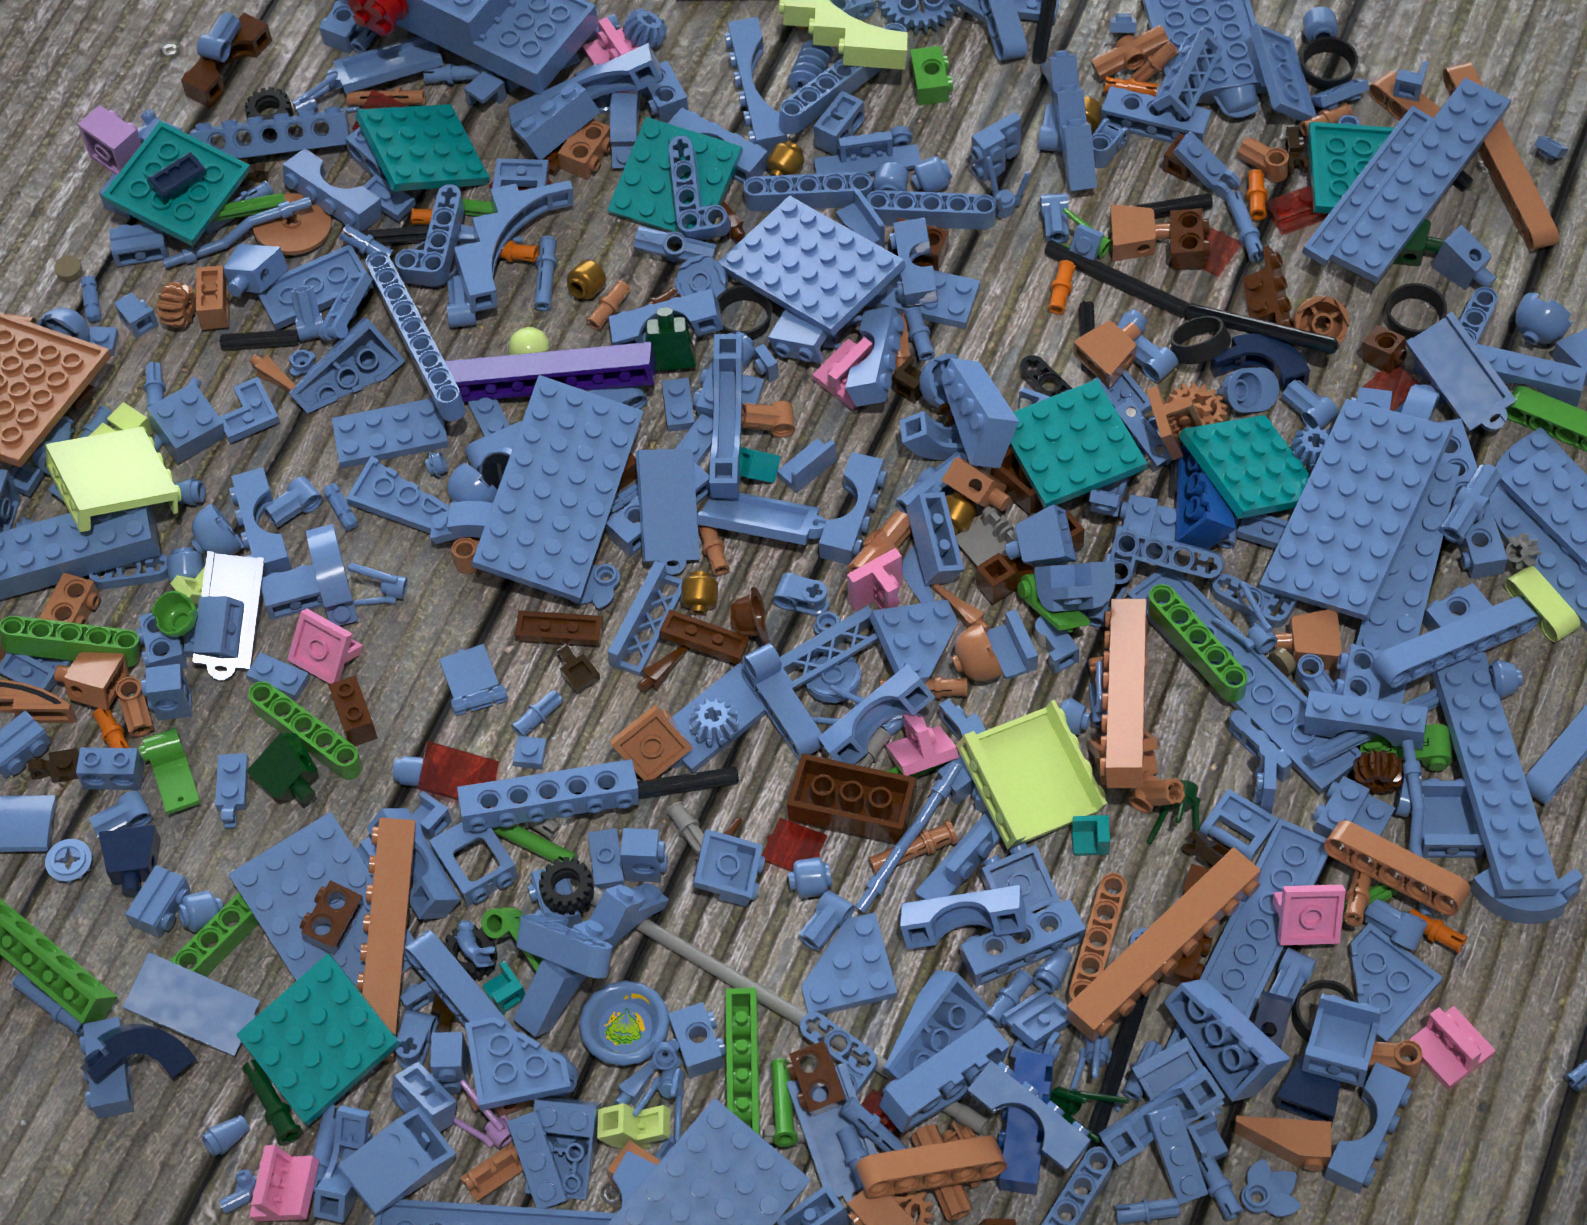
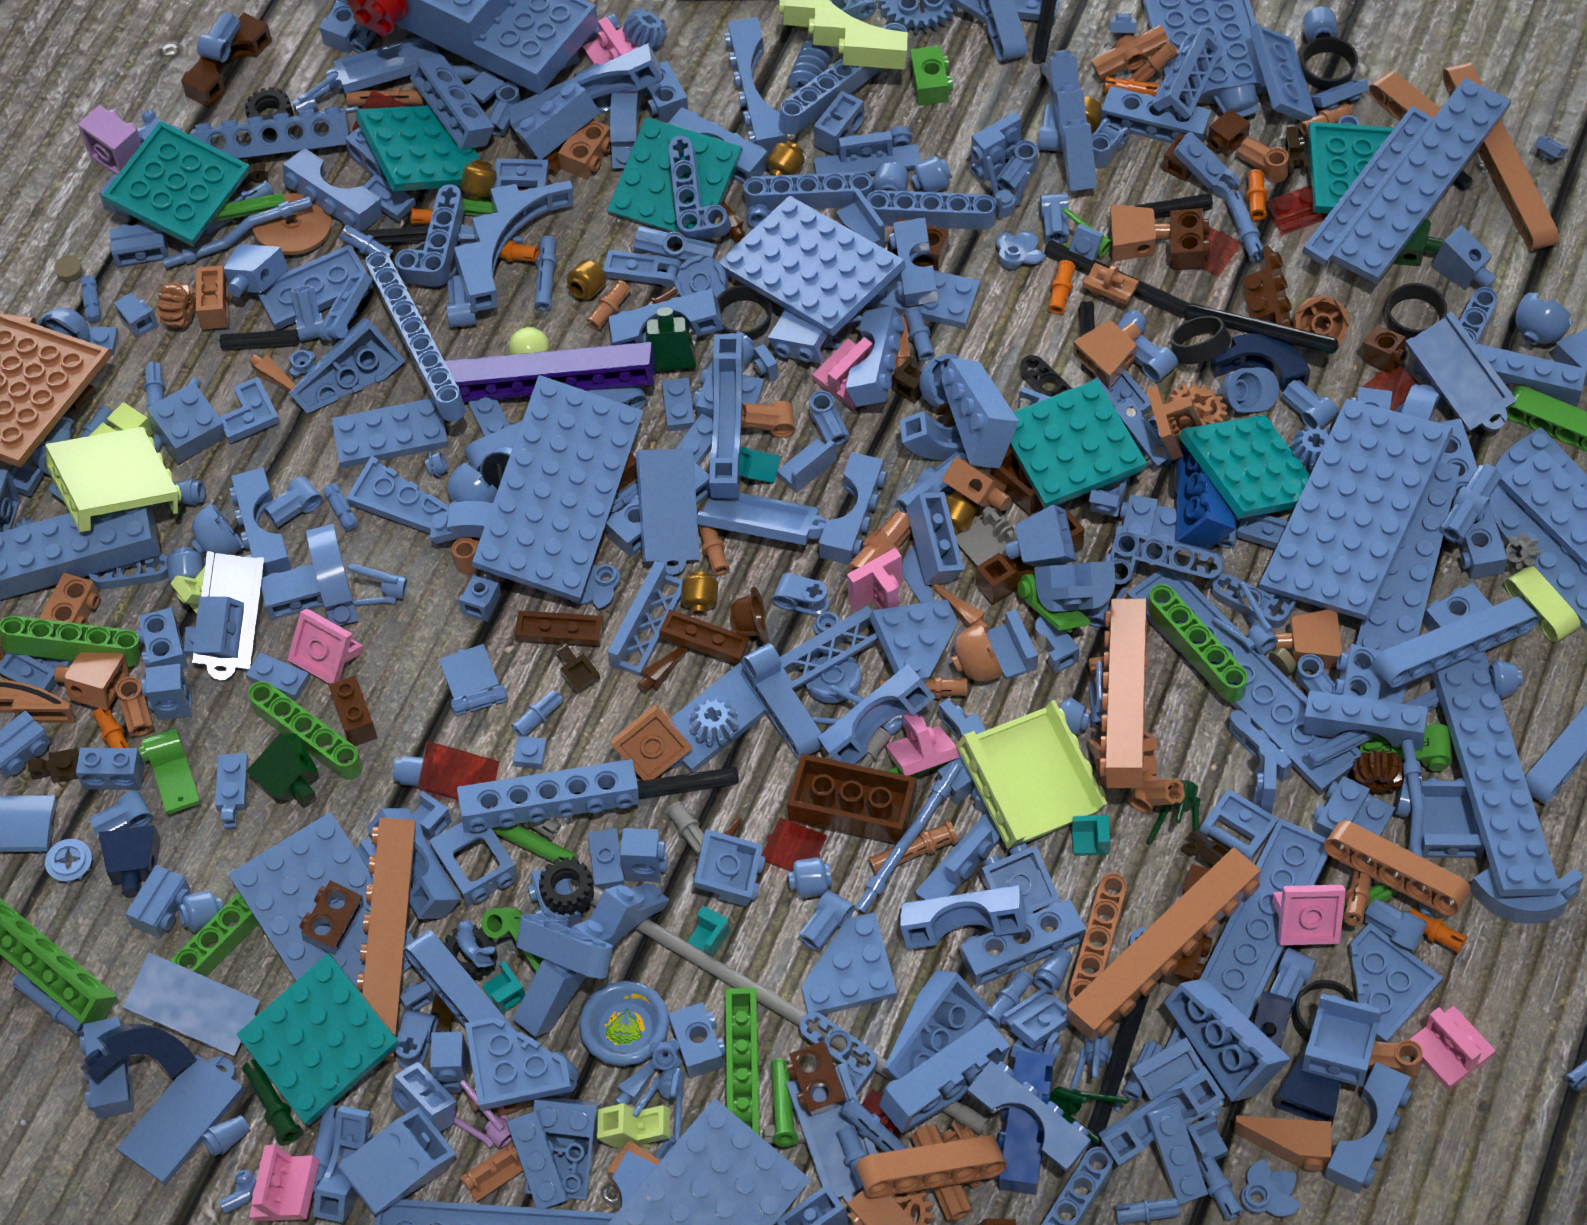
dark blue plate [147,152,207,201] -> none
bright green hair [152,590,198,638] -> none
medium blue panel [1393,61,1428,102] -> none
none -> medium blue piece [116,1054,245,1186]
none -> medium blue brick [410,56,495,150]
none -> medium blue brick [458,574,501,622]
none -> pearl gold head [460,160,497,201]
none -> medium blue piece [487,82,521,137]
none -> medium blue plate [603,250,682,289]
none -> teal panel [687,905,730,957]
none -> medium blue plate [746,204,771,228]
none -> medium blue piece [809,390,849,447]
none -> medium blue piece [996,140,1038,193]
none -> medium blue plate [996,231,1046,269]
none -> nougat hips [1083,263,1139,308]
none -> reddish brown brick [1208,109,1250,157]

